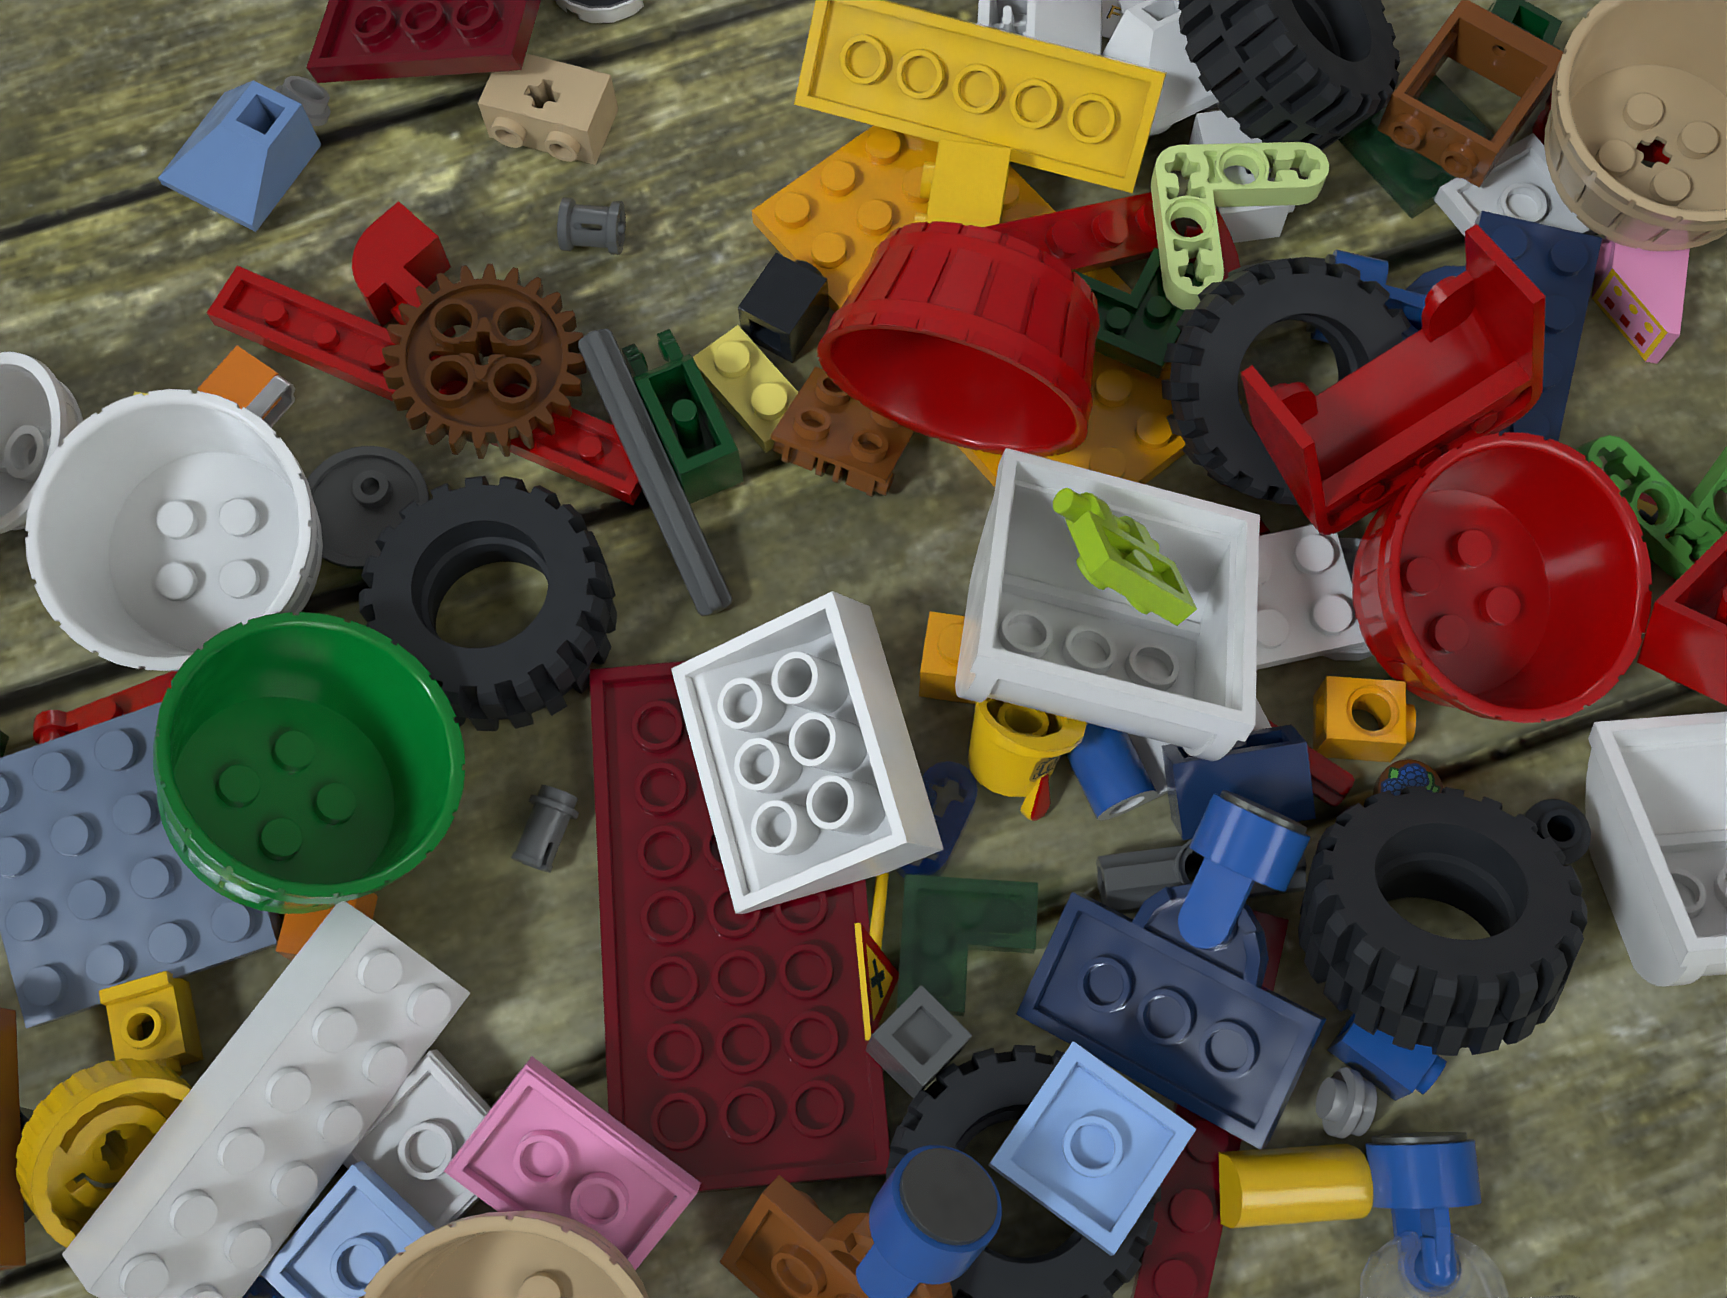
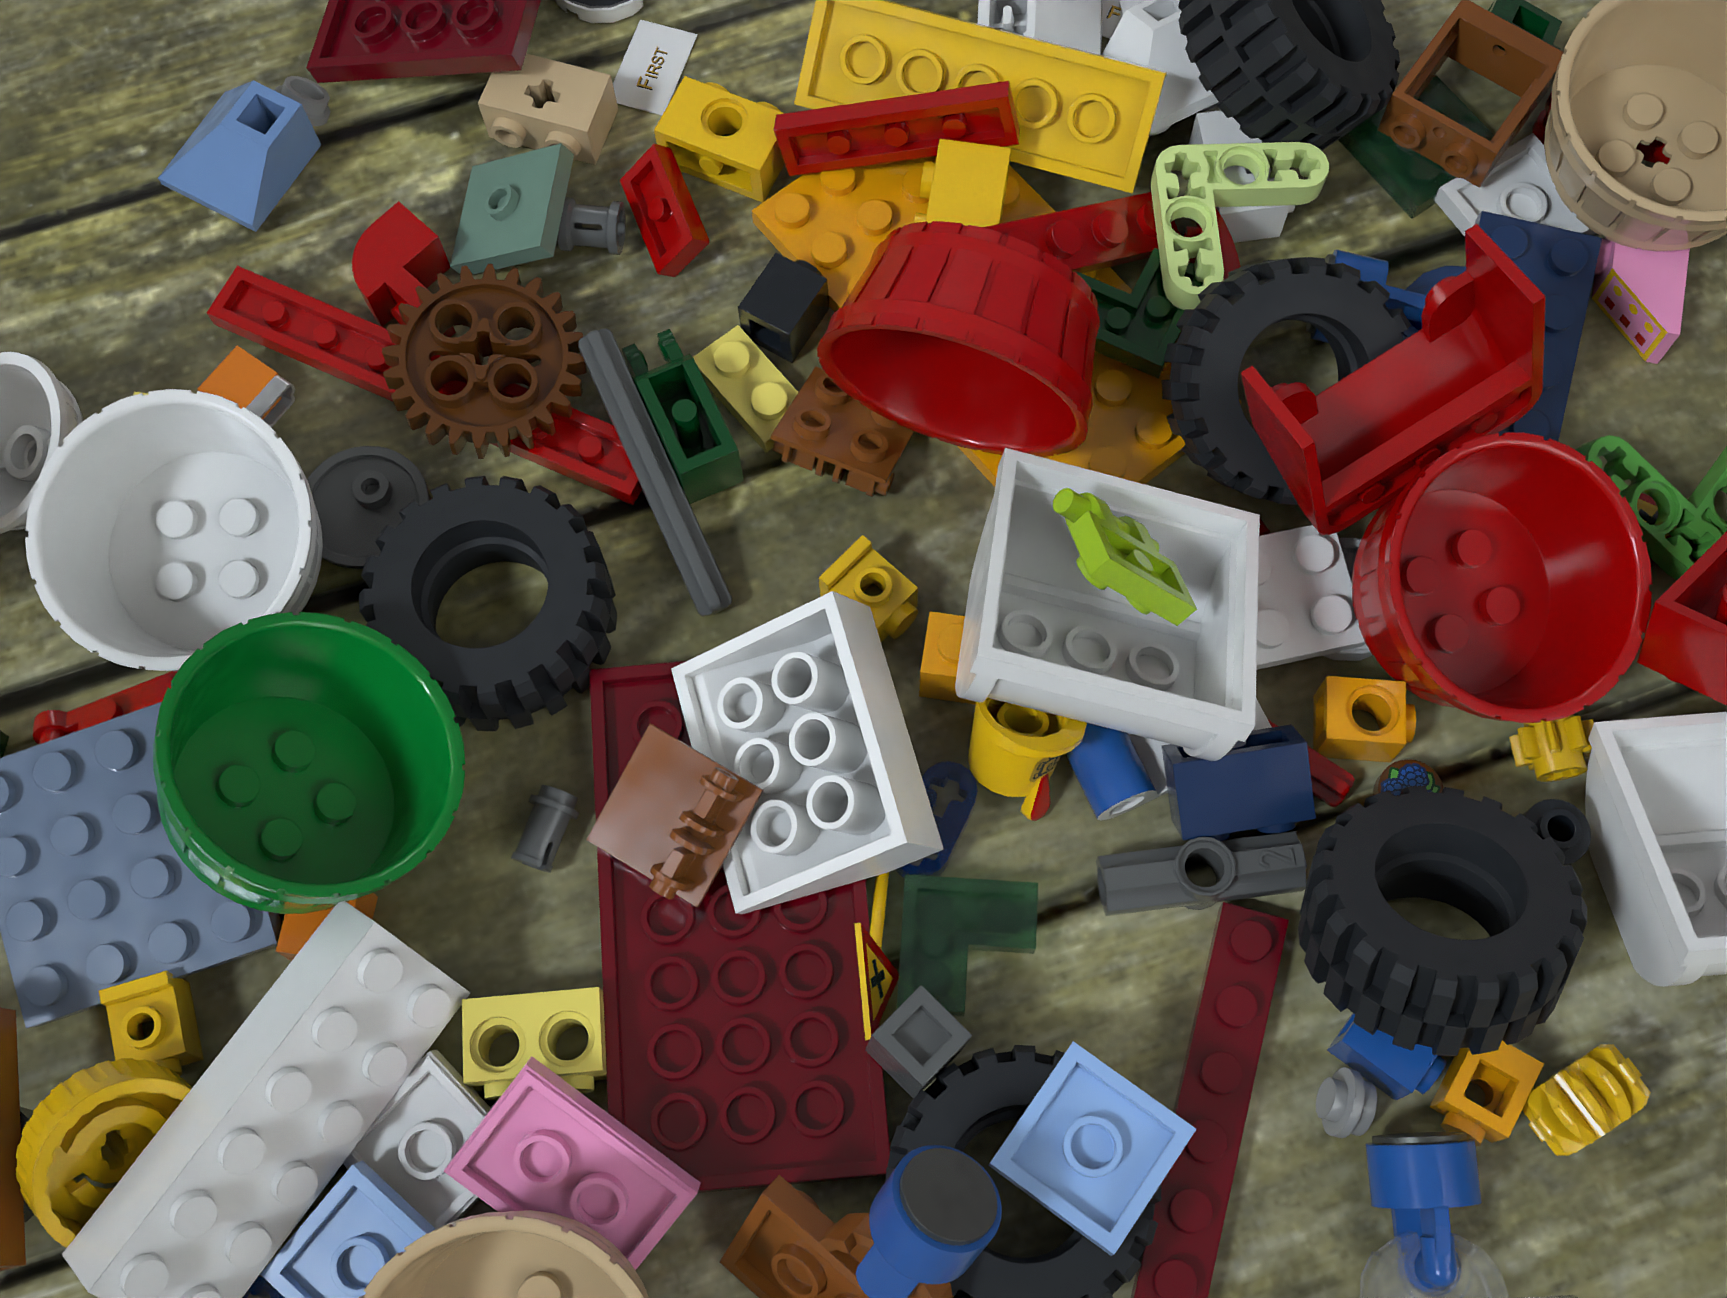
dark blue plate [1016,790,1326,1150] -> none
yellow brick [1219,1144,1373,1228] -> none
none -> sand green plate [450,143,574,275]
none -> light yellow brick [462,987,607,1101]
none -> dark orange hinge [586,724,764,907]
none -> white sticker [613,20,698,115]
none -> red plate [620,144,710,277]
none -> yellow brick [654,76,785,203]
none -> red plate [773,81,1020,176]
none -> yellow brick [819,535,919,642]
none -> light orange brick [1430,1040,1544,1146]
none -> yellow gear [1509,714,1594,782]
none -> yellow gear [1522,1044,1651,1156]

